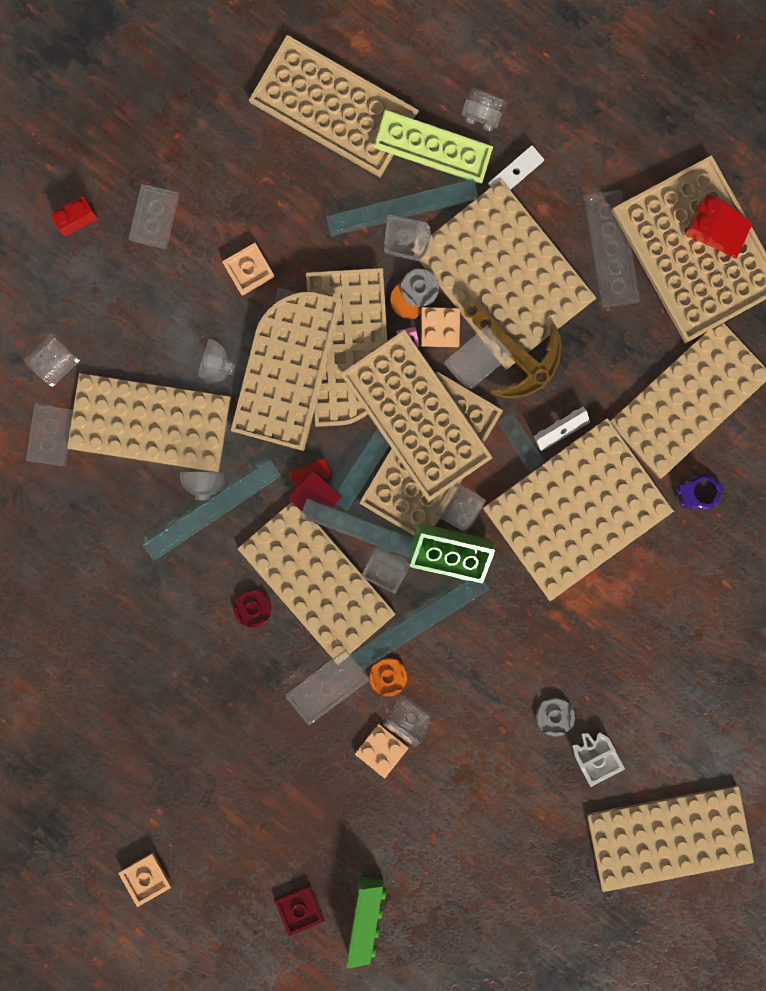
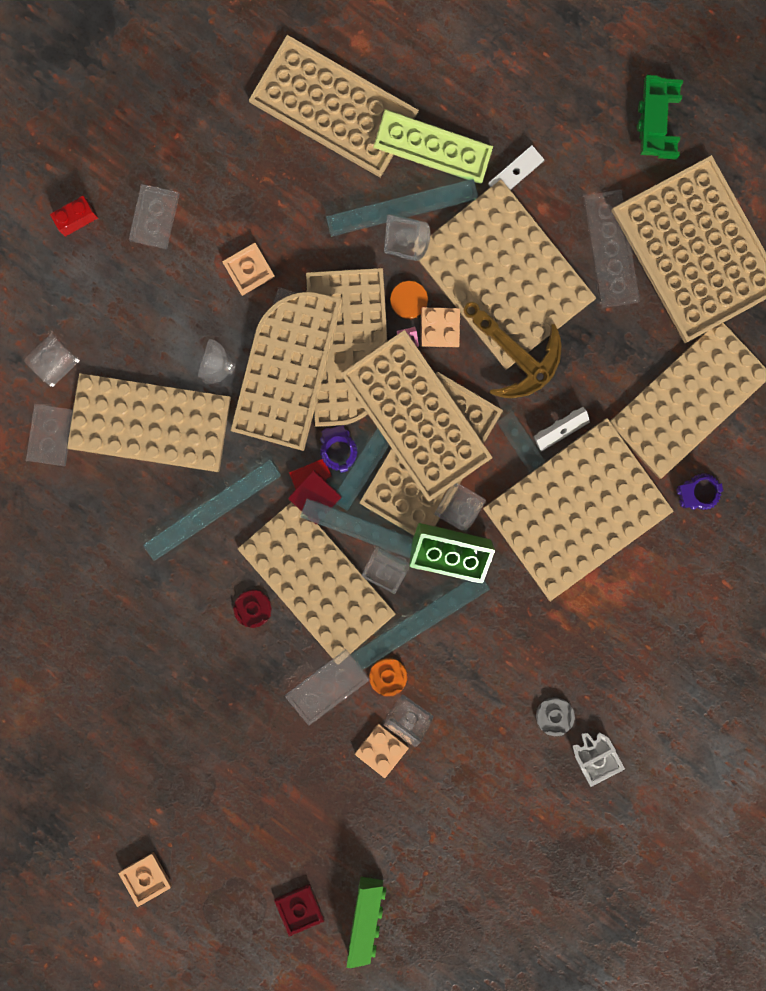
clear brick [180,472,225,500] -> none
light grey tile [401,269,439,308] -> none
clear tile [444,325,513,391] -> none
clear brick [461,87,508,131] -> none
tan plate [587,785,754,892] -> none
red slope [684,193,752,259] -> none
none -> dark purple piece [320,425,357,473]
none -> green bracket [637,75,683,159]

